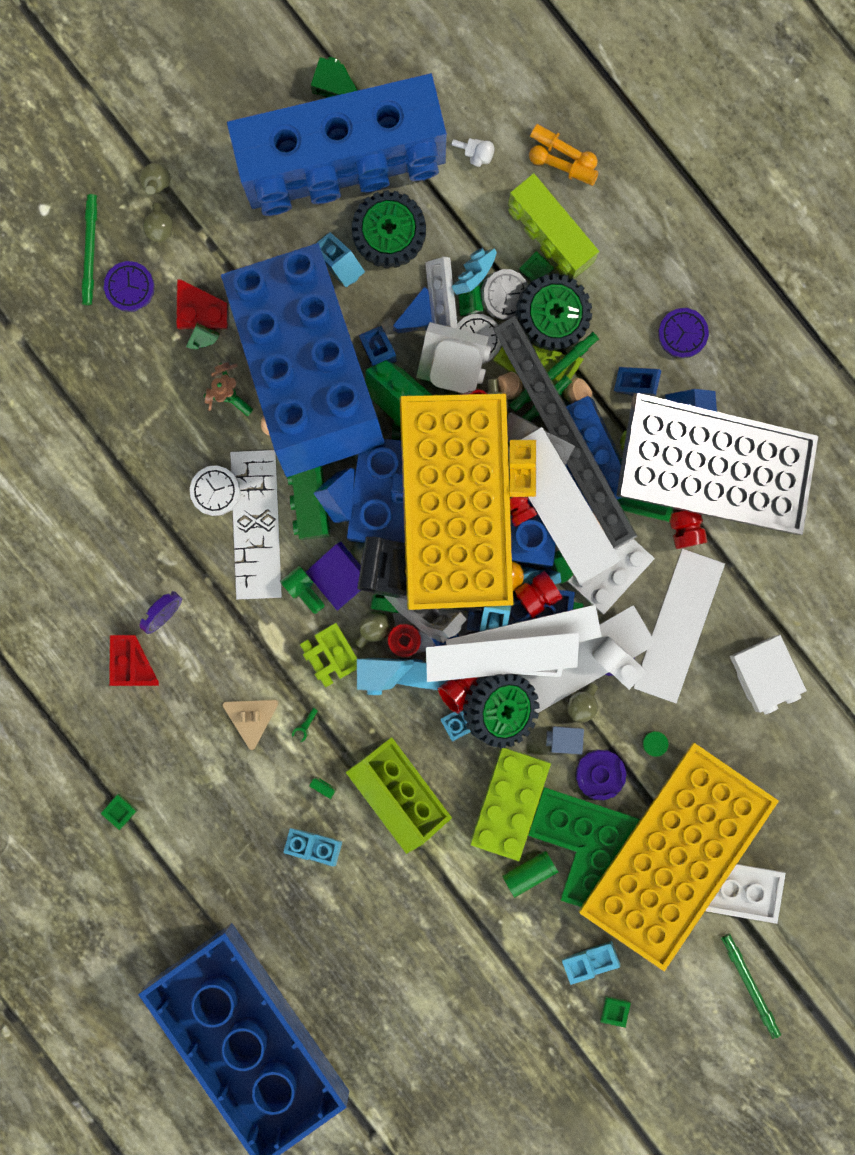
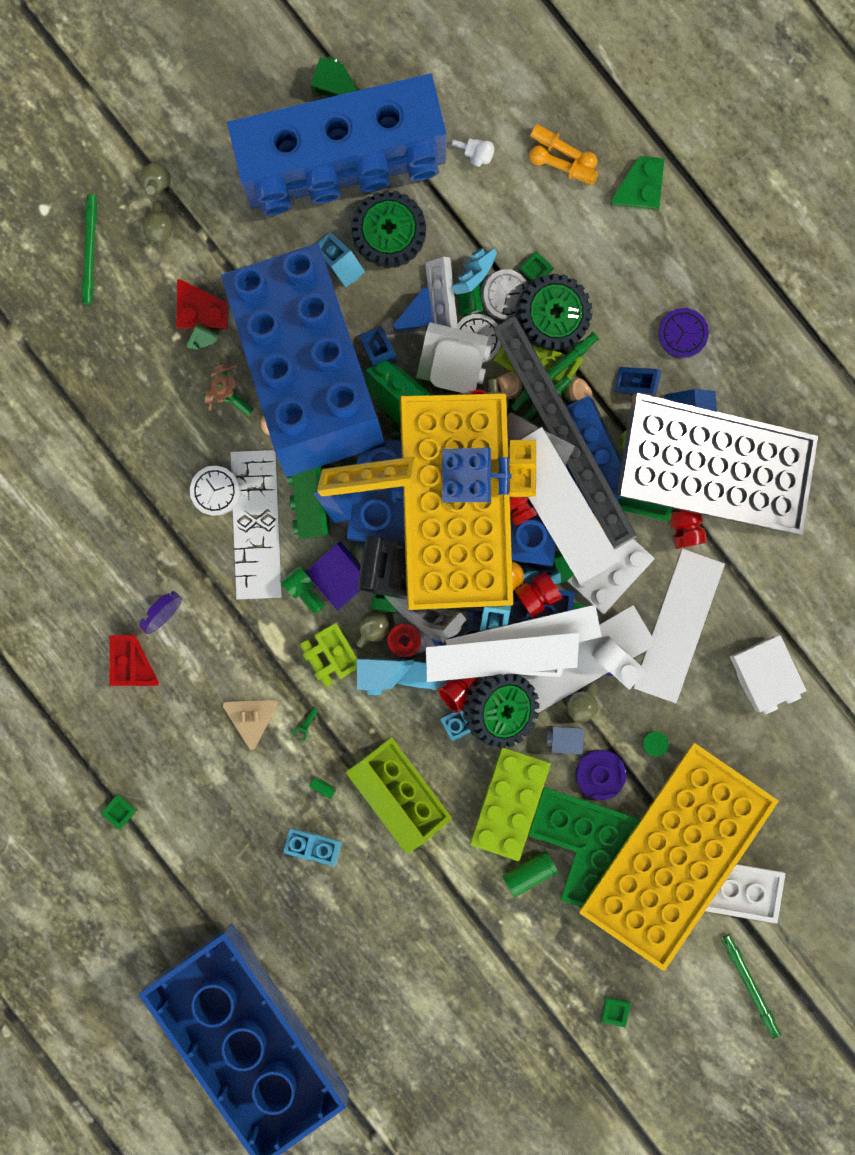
dark purple tile [104,261,155,312] -> none
lime brick [508,173,599,279] -> none
medium azure slope [562,941,620,985] -> none
none -> yellow plate [317,457,419,497]
none -> blue plate [442,448,511,503]
none -> green wing [611,156,665,210]

